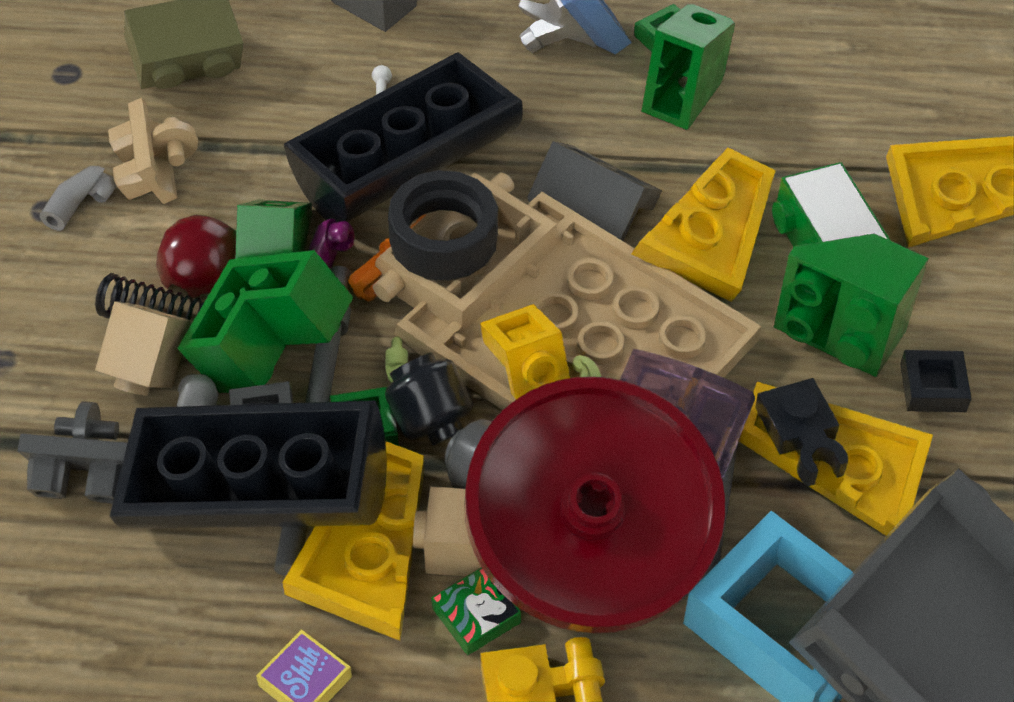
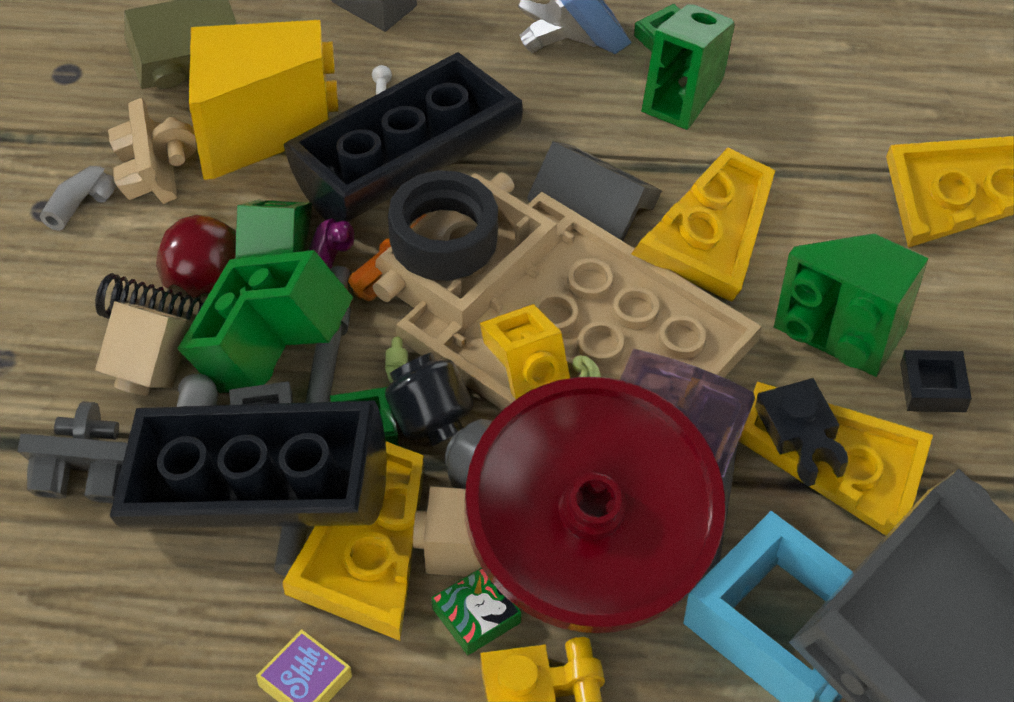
white brick [772,162,891,247] -> none
none -> yellow slope [189,20,339,180]

